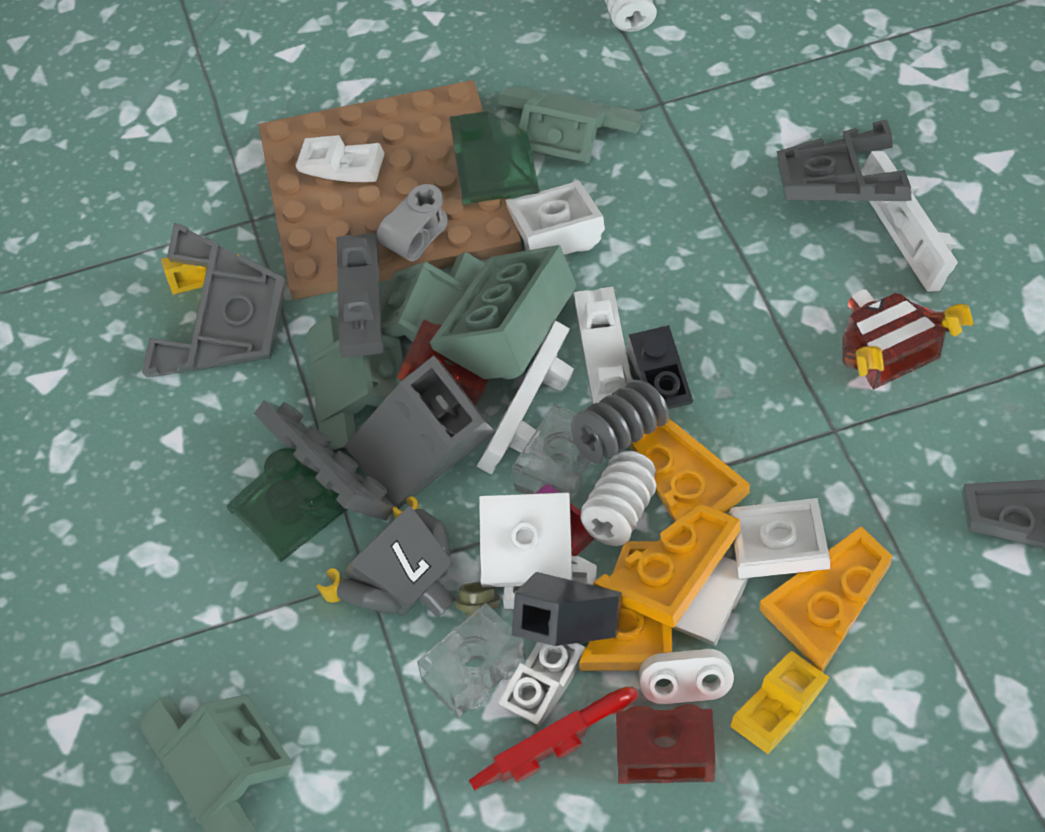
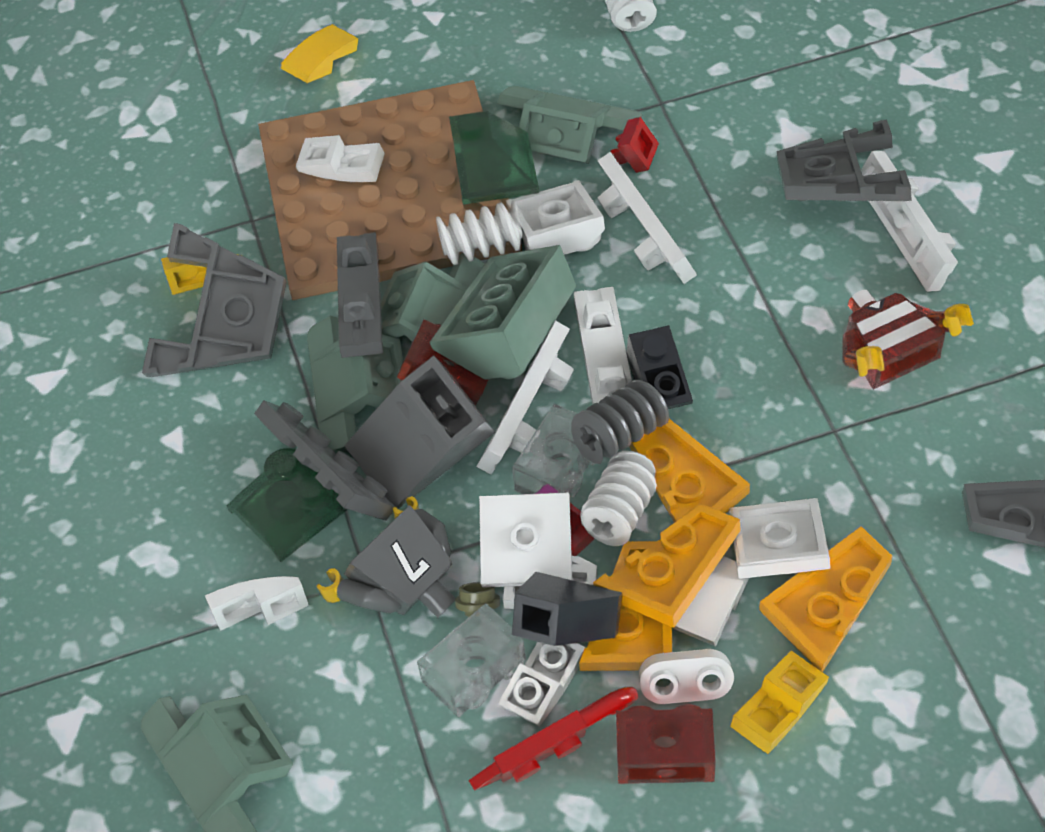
light grey piece [376,184,448,261] -> none
none -> white slope [205,576,309,631]
none -> yellow slope [281,24,358,83]
none -> white piece [436,200,522,265]
none -> white hinge [598,152,697,284]
none -> red tile [610,117,659,173]

